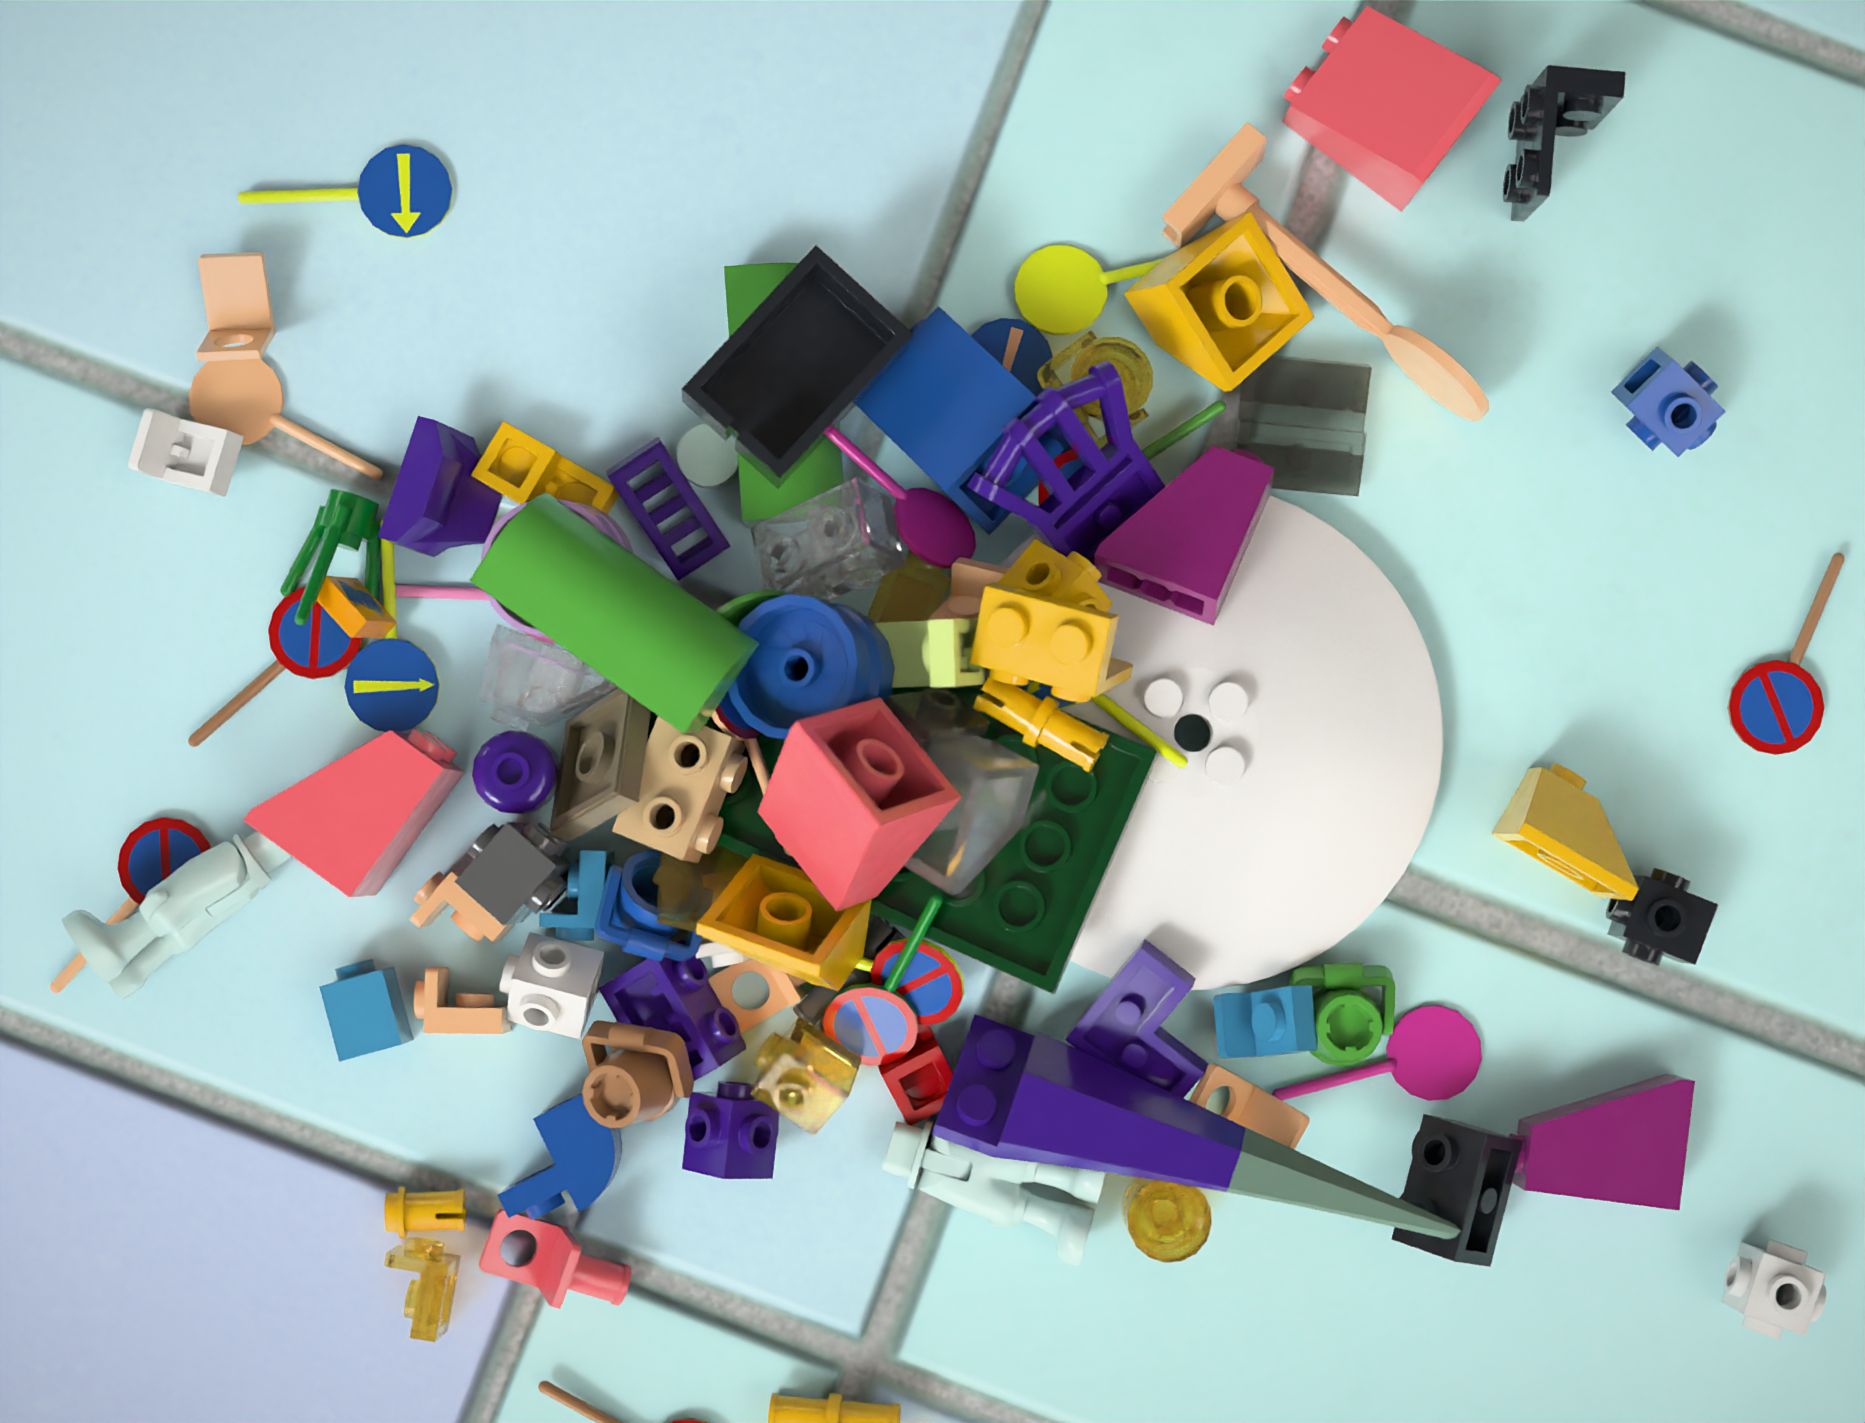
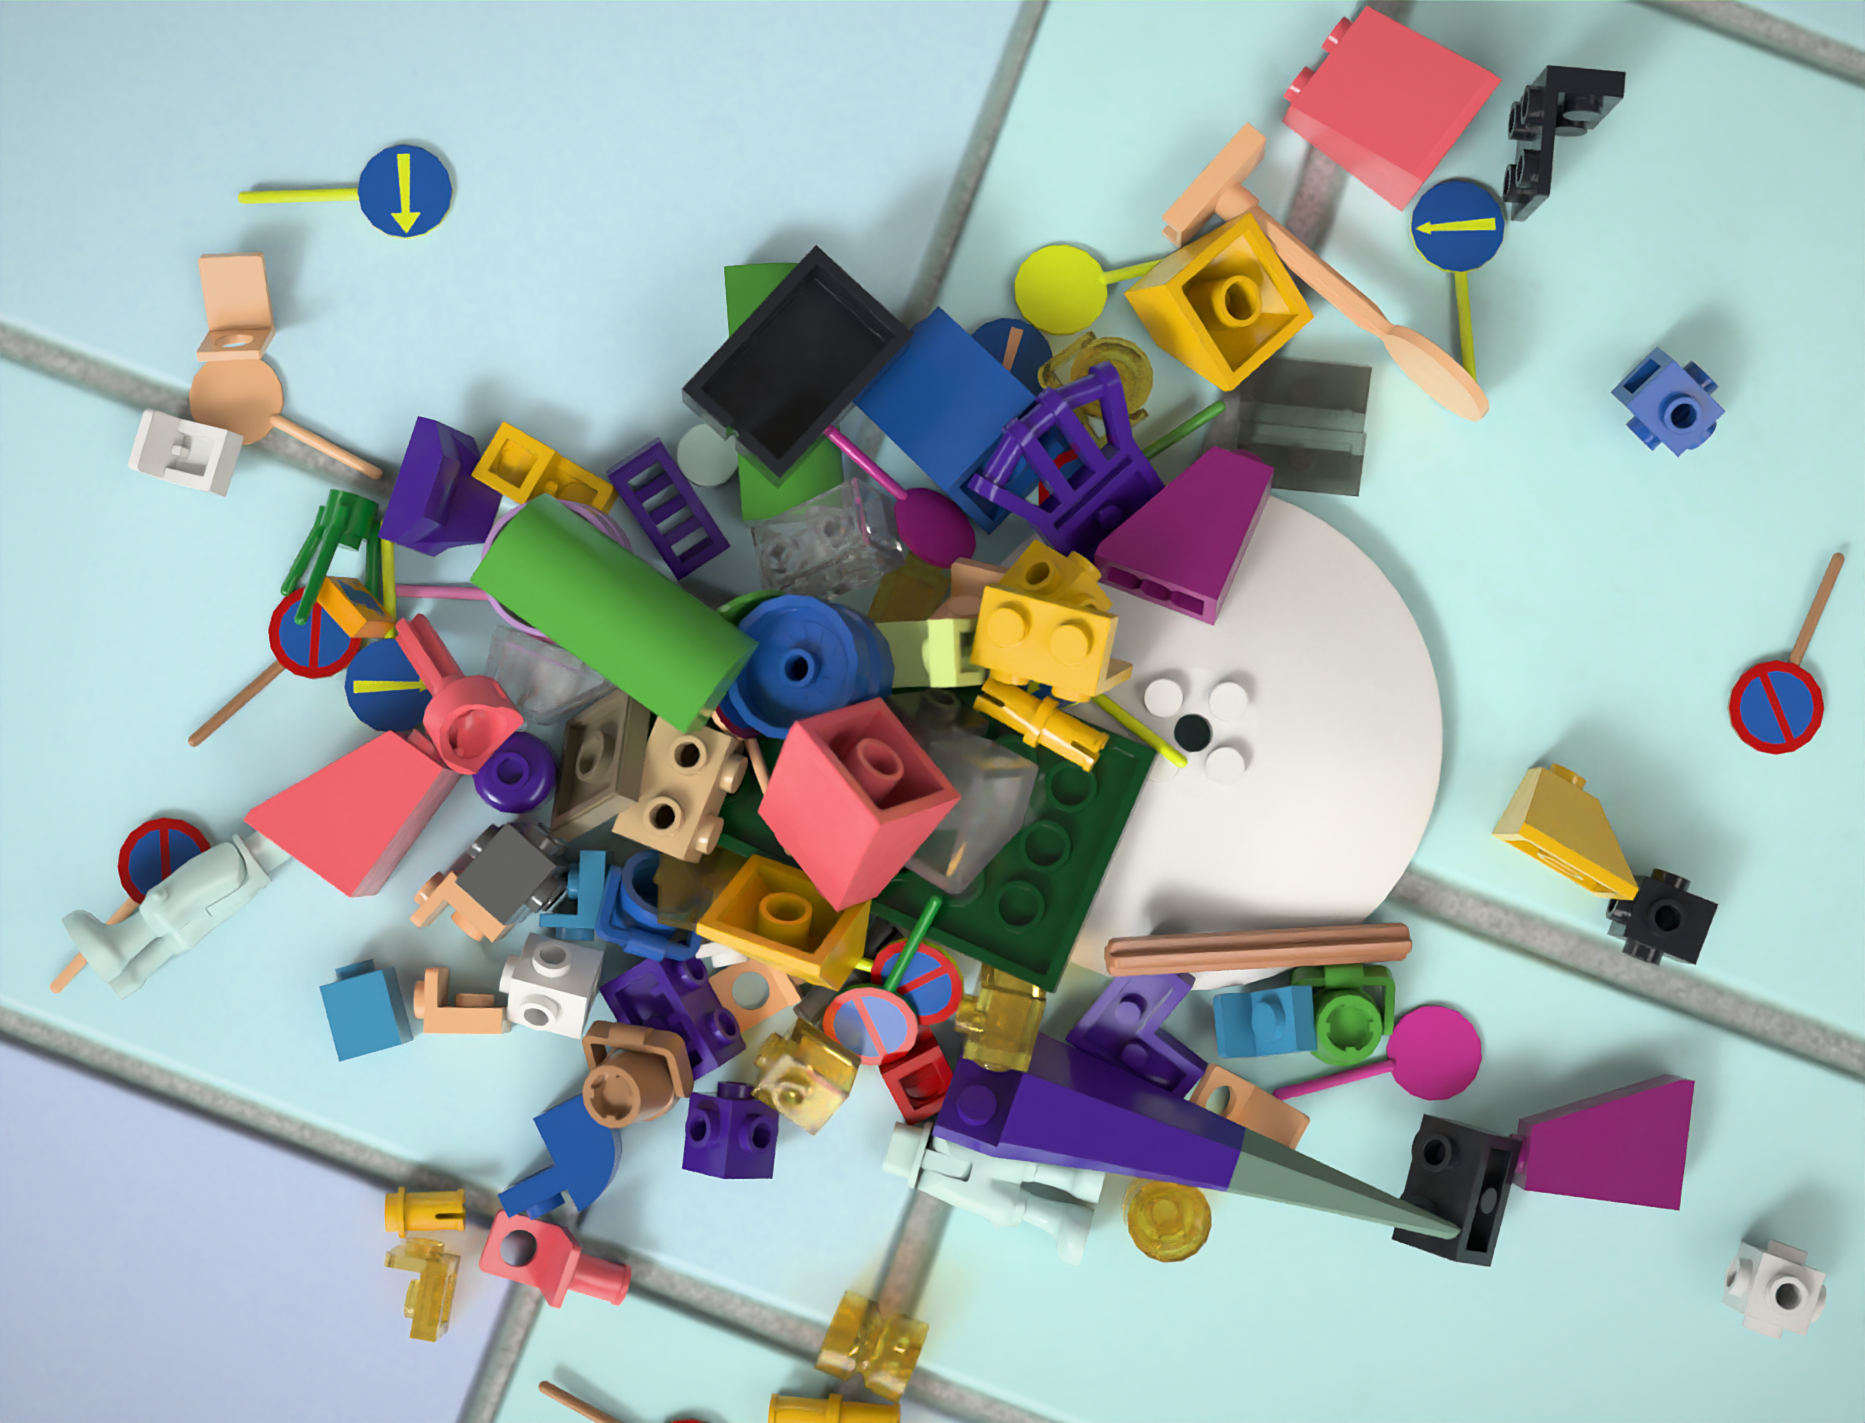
none -> coral piece [395,613,524,775]
none -> clear yellow wheel [814,1289,929,1404]
none -> clear yellow brick [954,962,1046,1072]
none -> nougat axle [1104,923,1412,977]
none -> blue piece [1410,180,1505,383]

